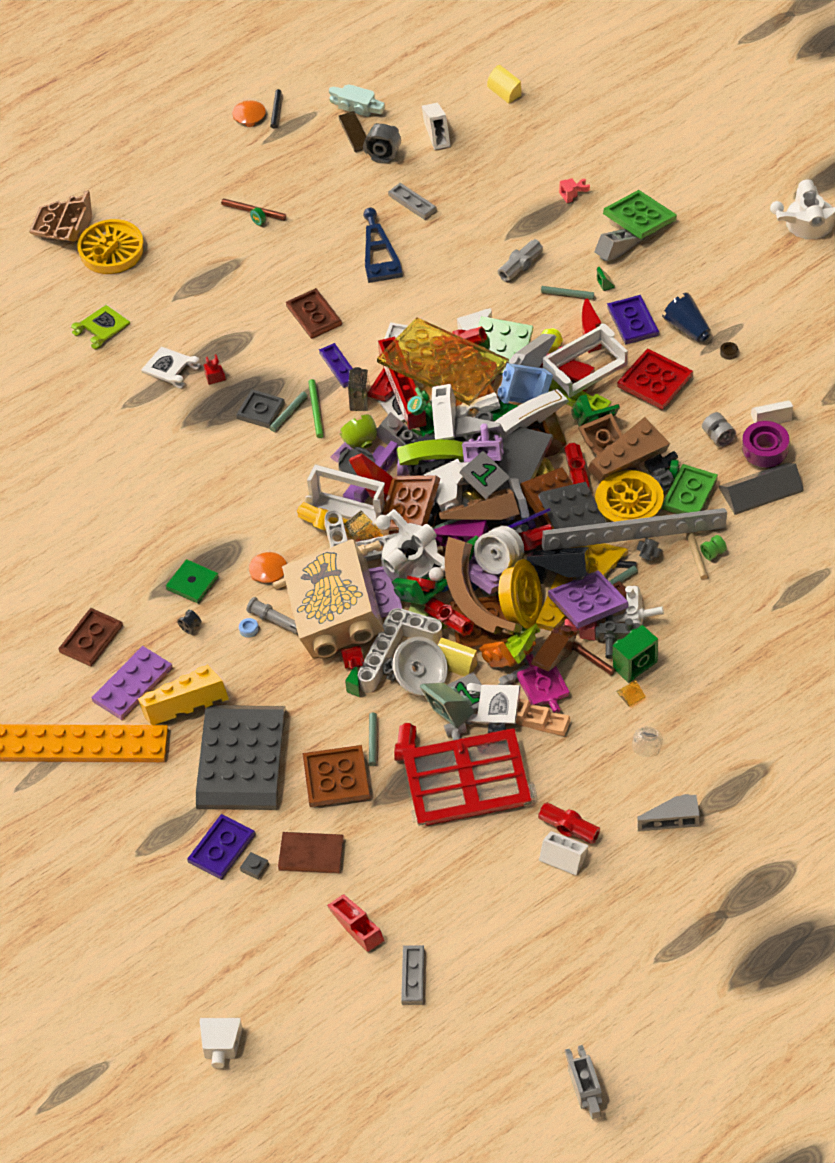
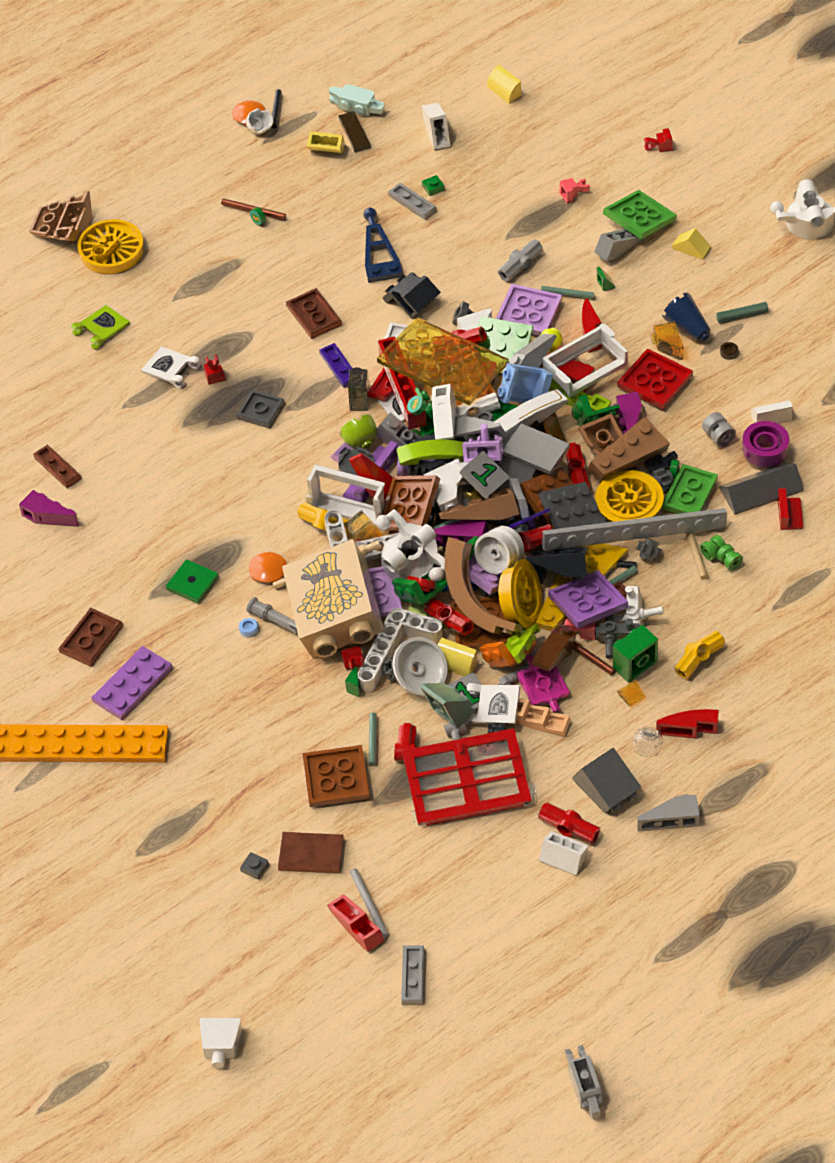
yellow wedge [138,664,229,726] -> none
black wheel [177,609,202,634] -> none
dark purple tile [187,814,256,880] -> none
dark grey slope [196,705,286,810] -> none
sand green bar [269,391,308,432] -> none
bright green bar [308,379,324,438] -> none
dark grey brick [363,123,402,163] -> none
dark purple tile [607,294,659,345] -> none
none -> magenta slope [19,490,79,527]
none -> copper tile [33,444,81,488]
none -> white hair [246,108,274,134]
none -> light yellow brick [307,131,345,153]
none -> light grey bar [350,868,389,939]
none -> black piece [382,272,441,319]
none -> green plate [422,175,445,196]
none -> dark grey tile [452,301,474,326]
none -> lavender plate [496,284,562,336]
none -> light grey tile [503,424,570,475]
none -> dark grey slope [572,747,641,813]
none -> magenta slope [613,392,642,434]
none -> red piece [644,128,673,152]
none -> clear yellow slope [651,322,684,360]
none -> red slope [656,709,719,739]
none -> light yellow slope [672,228,711,260]
none -> yellow piece [674,631,725,679]
none -> sand green axle [716,302,768,323]
none -> bright green wheel [716,544,743,571]
none -> red panel [777,488,803,530]

